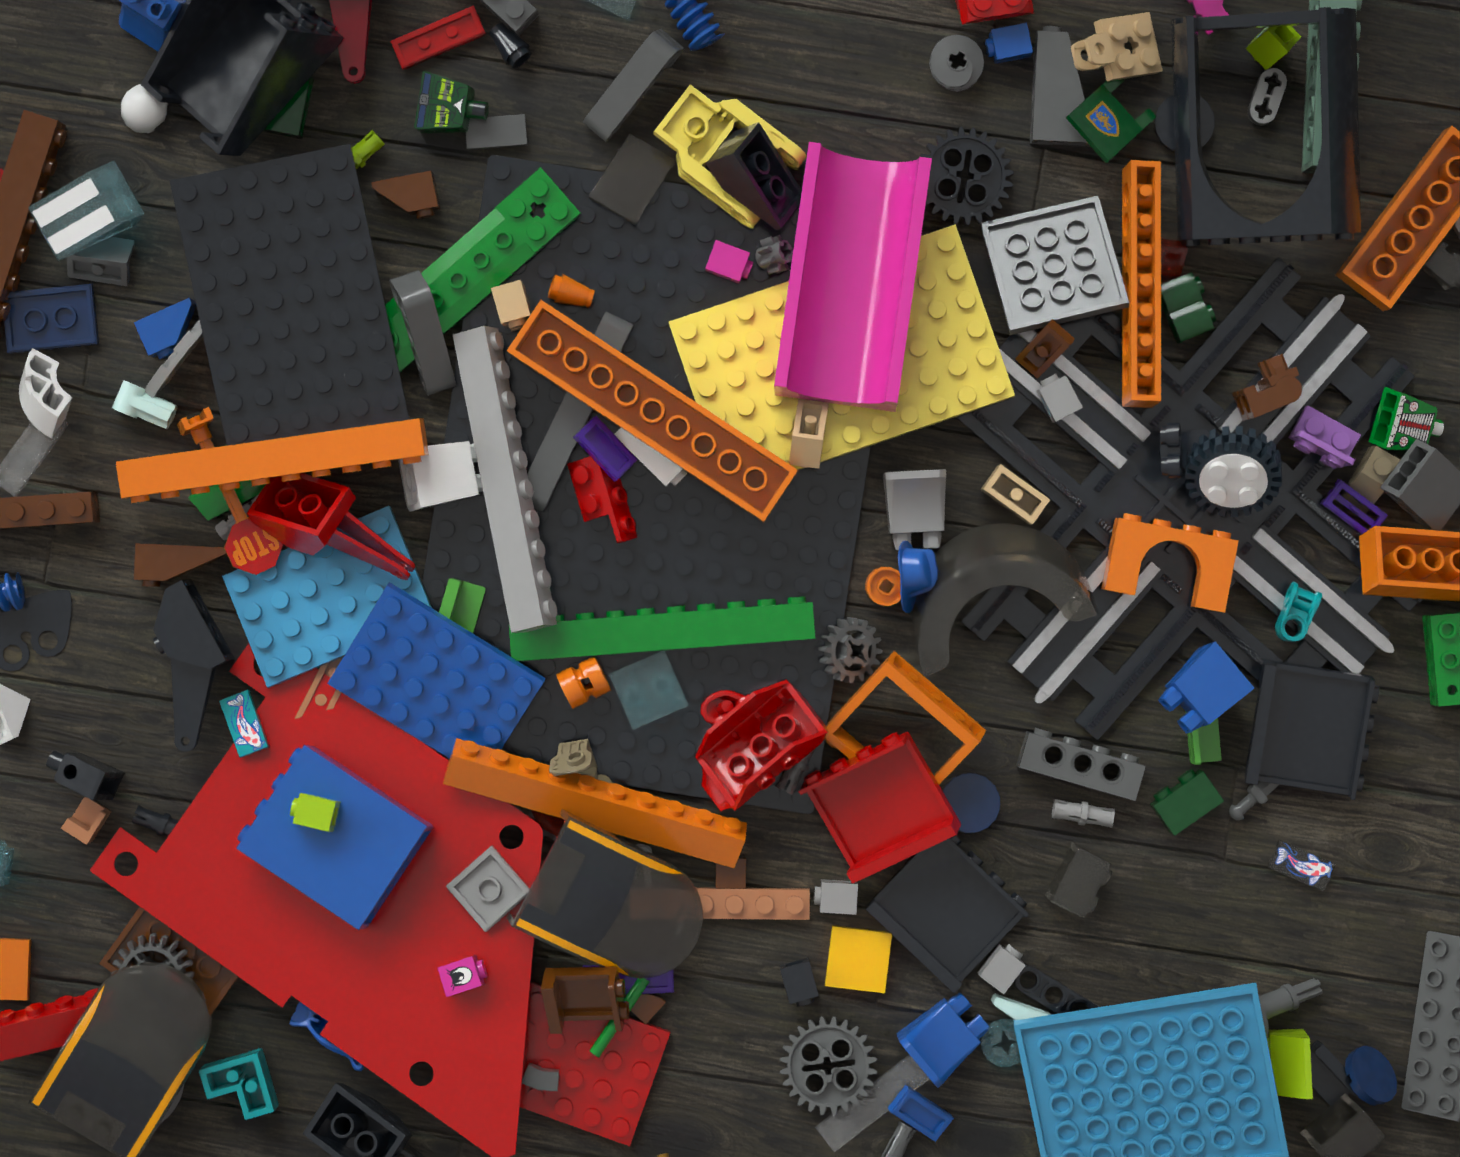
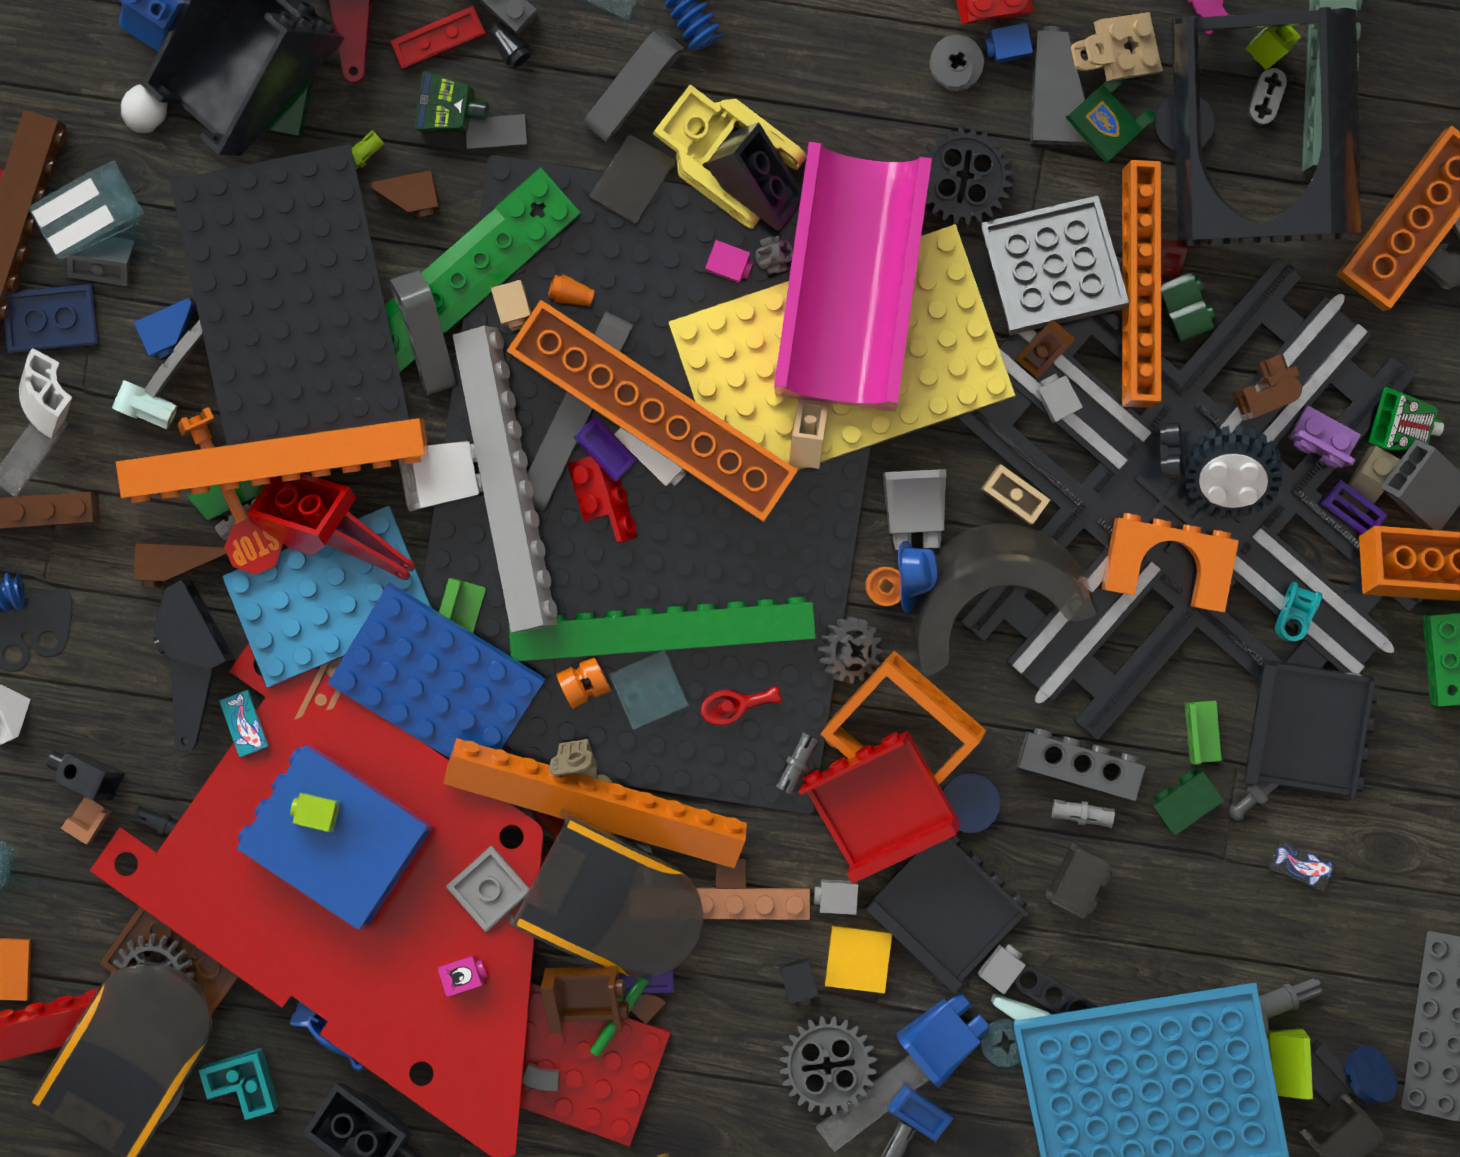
red slope [695,679,828,811] -> none
blue hips [1158,641,1254,733] -> none

